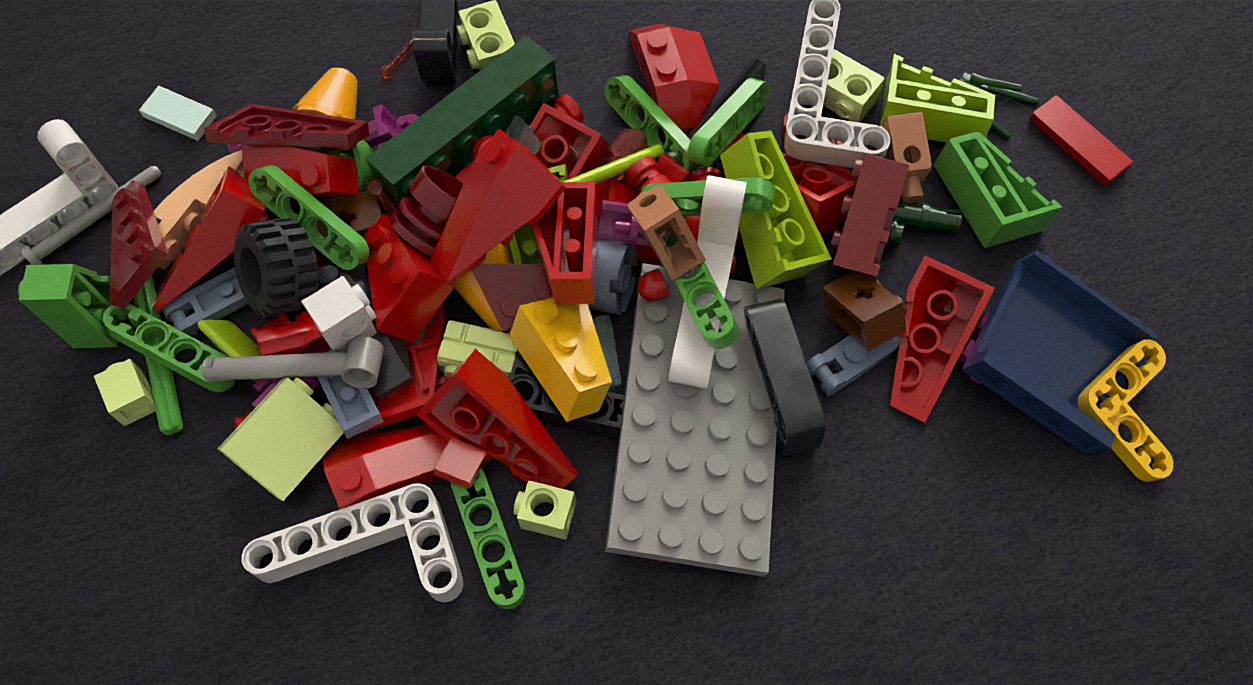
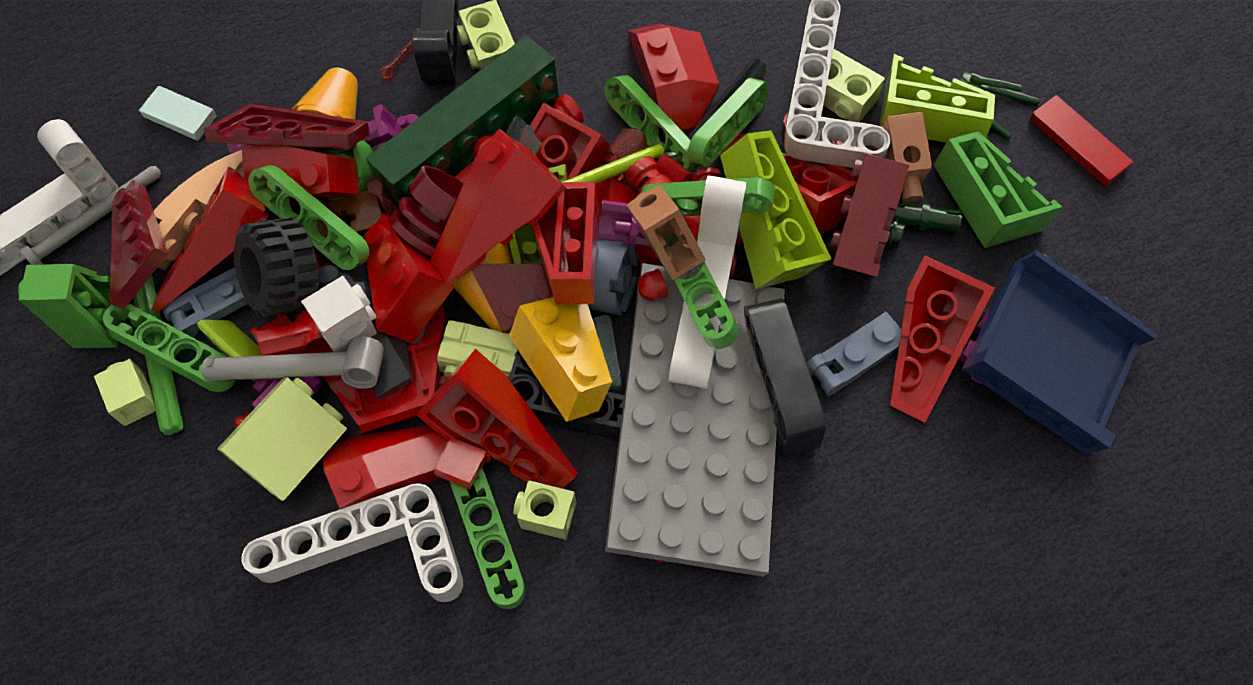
sand blue plate [316,349,383,439] -> none
reddish brown brick [822,271,907,351] -> none
yellow beam [1077,339,1174,482] -> none

